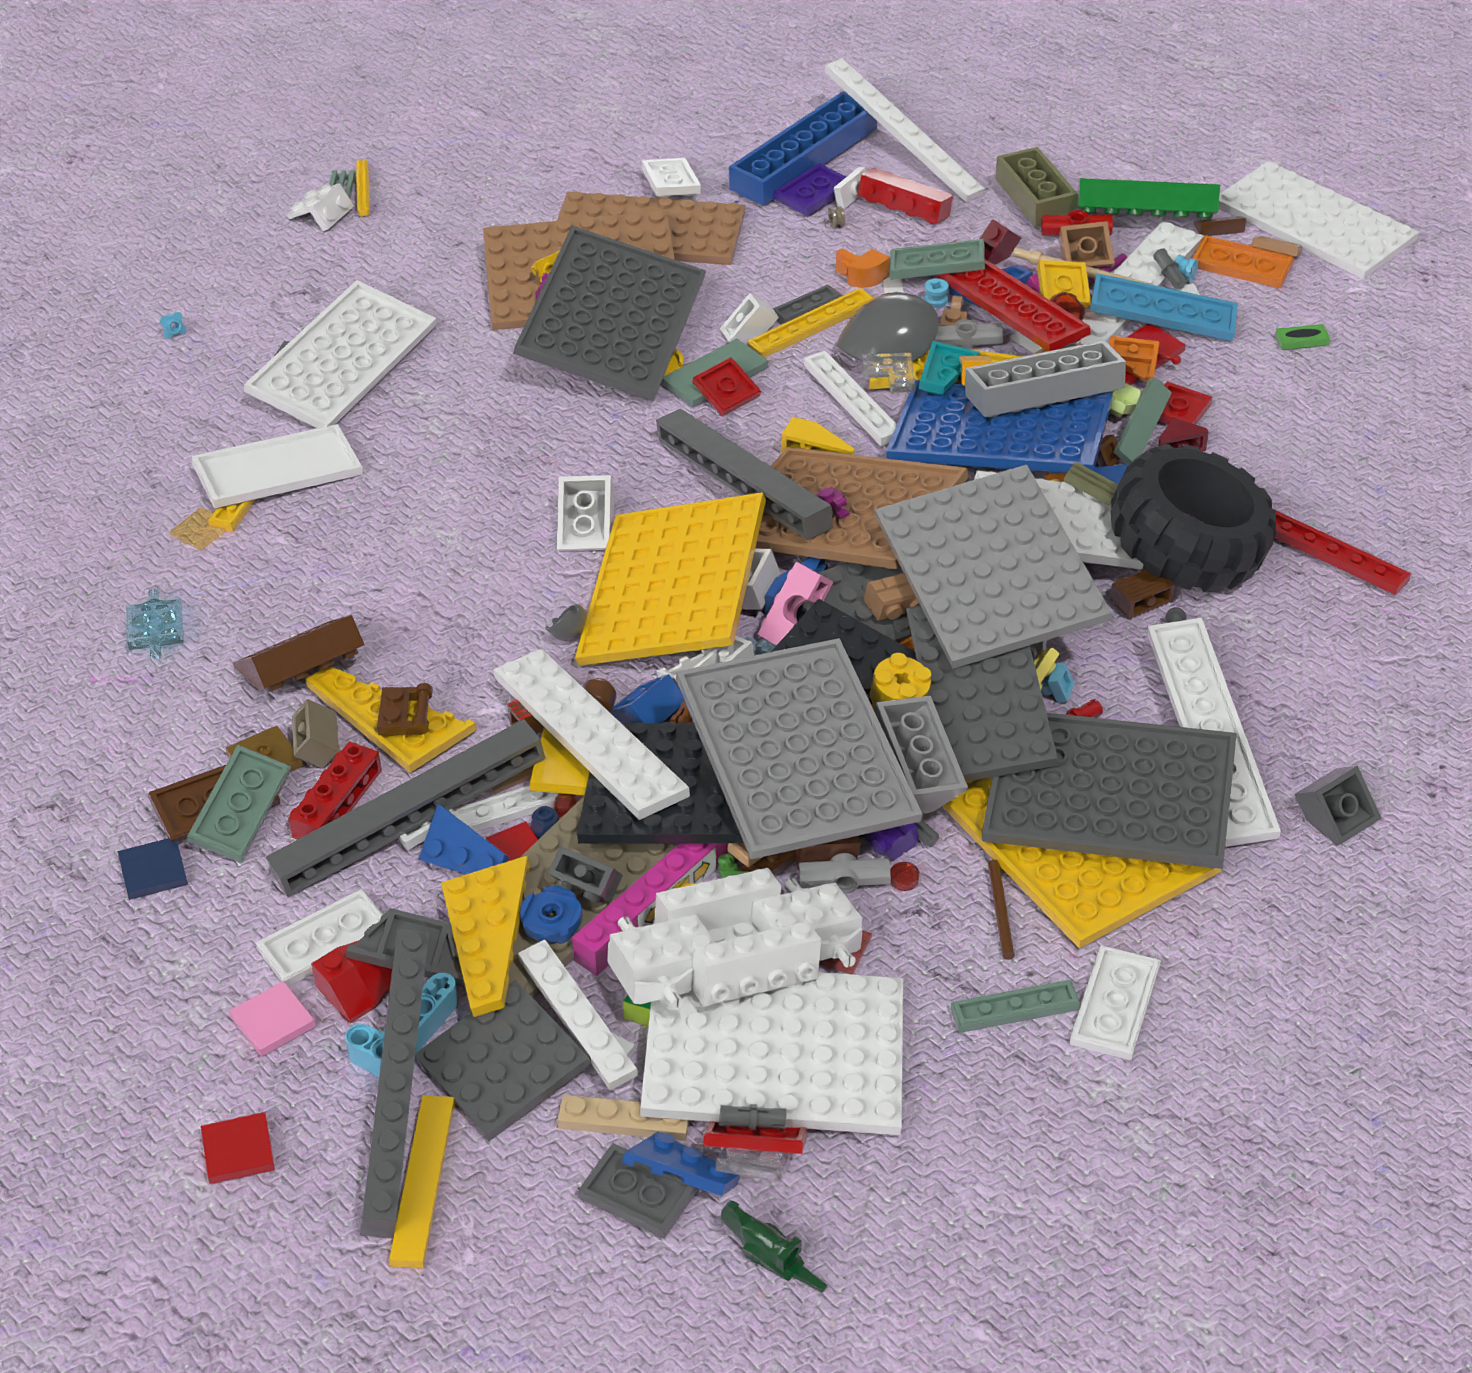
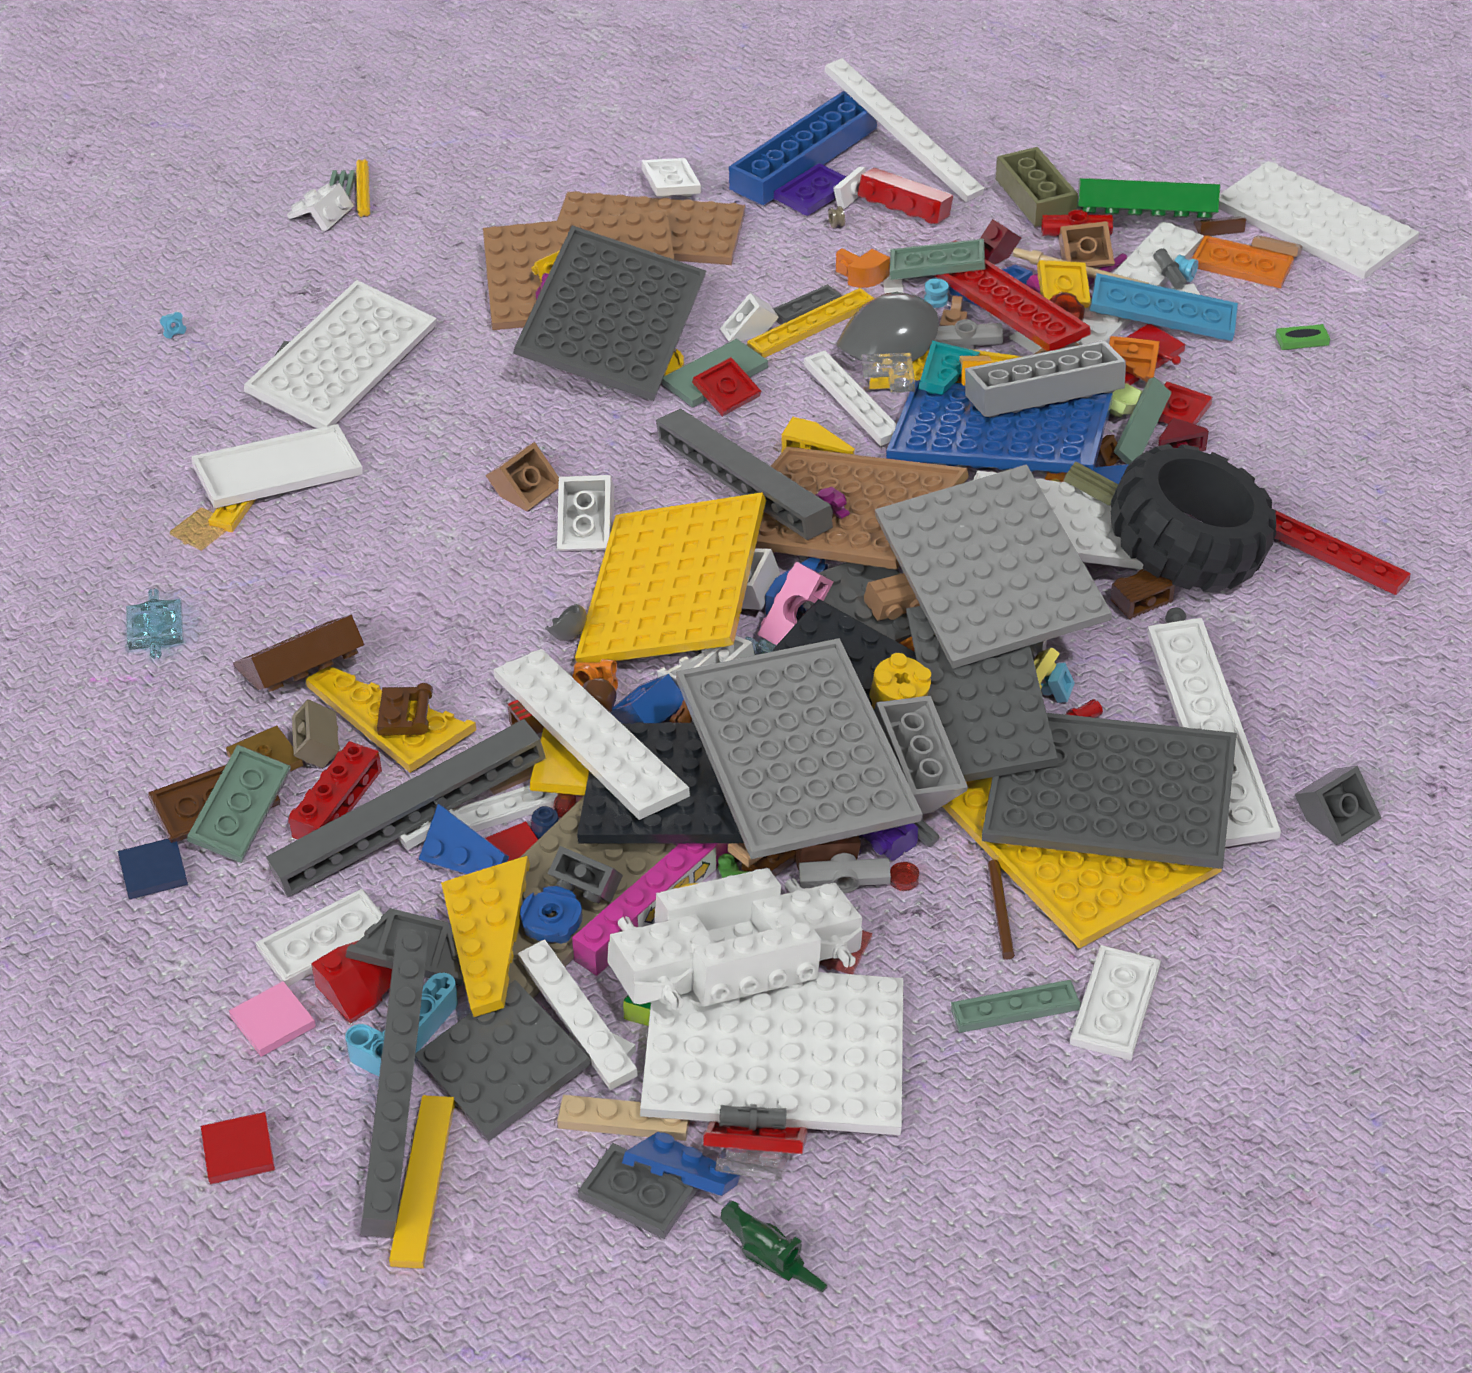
none -> medium nougat slope [485,442,559,511]
none -> orange plate [572,659,618,691]

